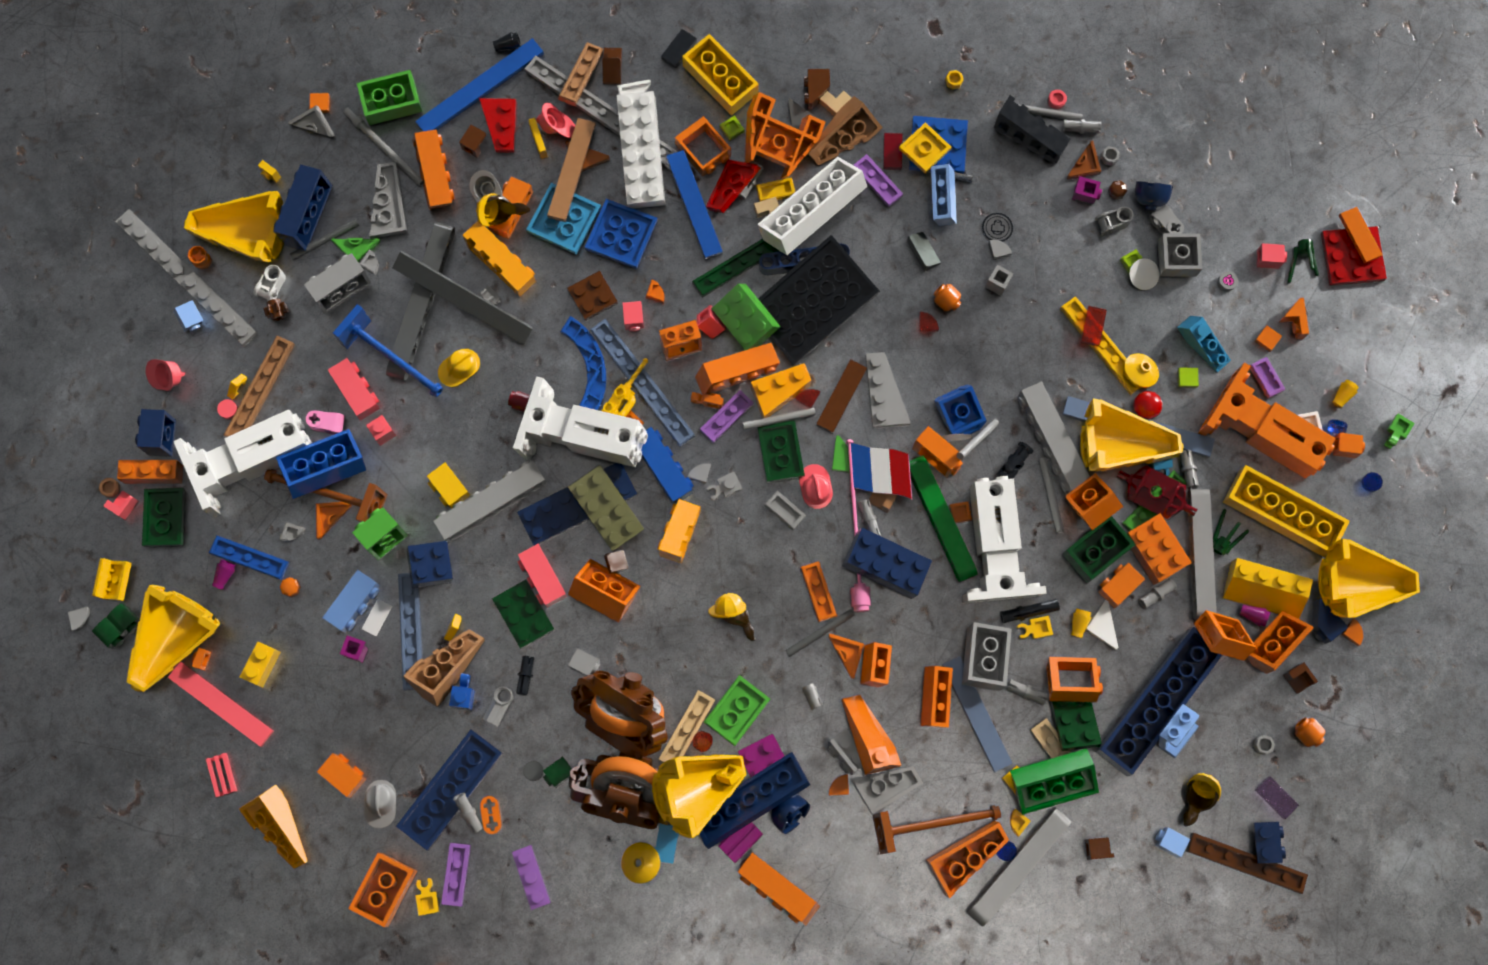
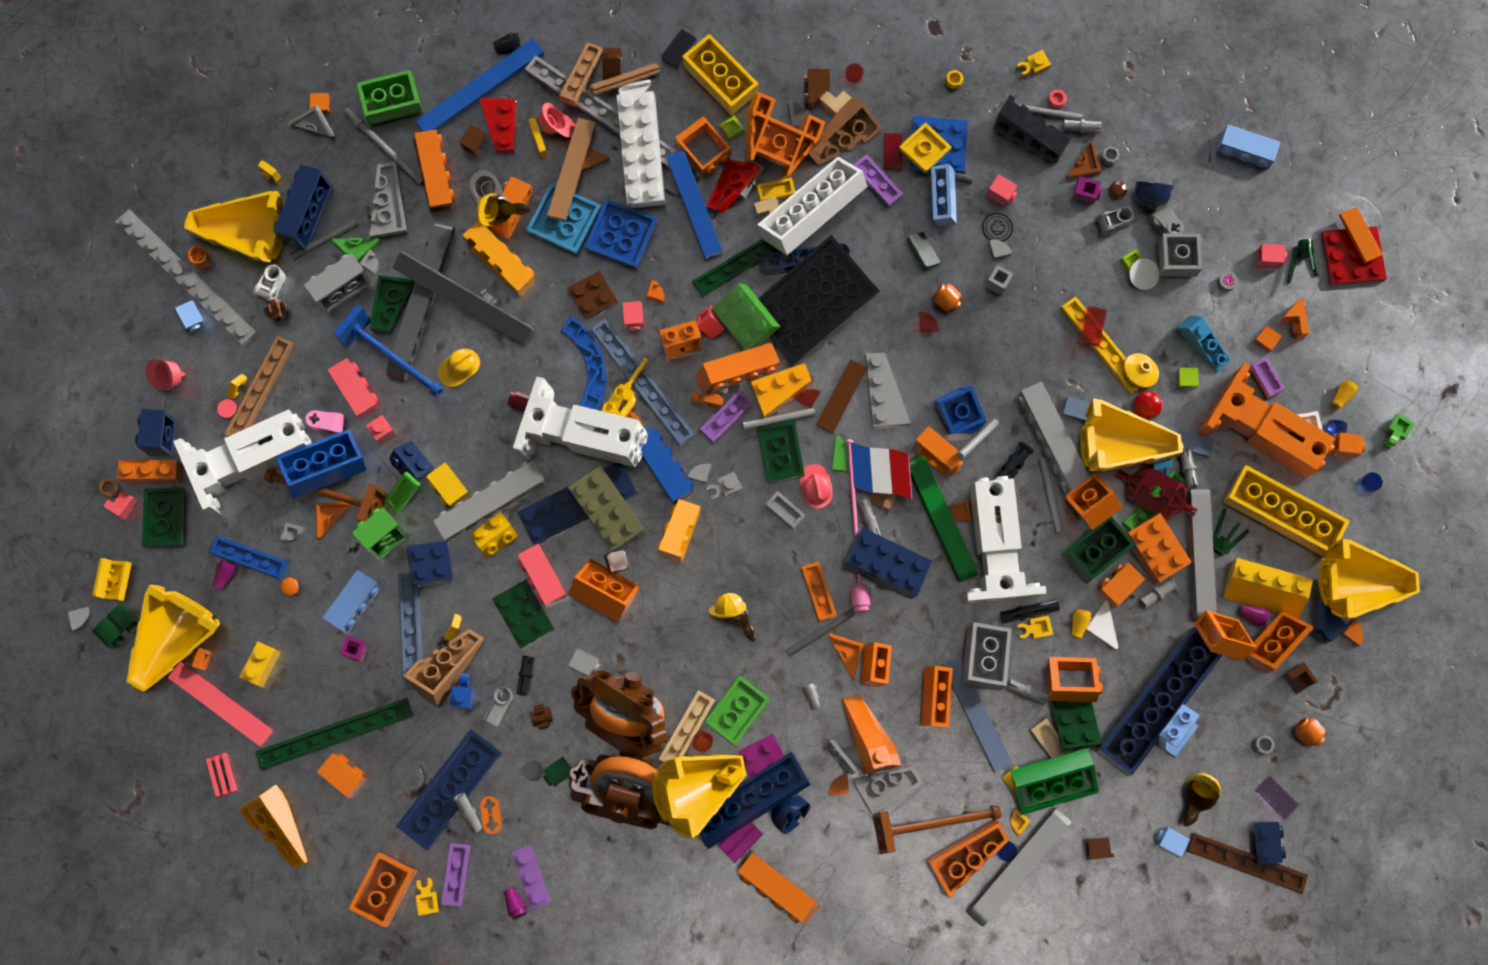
white sticker [362,599,392,636] -> none
light grey piece [364,780,396,829] -> none
yellow dish [621,842,660,883] -> none
dark azure tile [655,823,678,864] -> none
none -> dark green tile [255,698,414,771]
none -> dark green wing [369,275,415,333]
none -> bright green tile [384,472,421,514]
none -> dark blue bracket [389,440,434,481]
none -> yellow bracket [469,512,518,558]
none -> magenta cone [503,887,527,920]
none -> reddish brown gear [530,704,553,729]
none -> medium nougat axle [590,63,659,95]
none -> clear red tile [845,63,864,83]
none -> coral brick [986,174,1018,207]
none -> yellow plate [1016,50,1051,78]
none -> light blue brick [1217,124,1281,168]

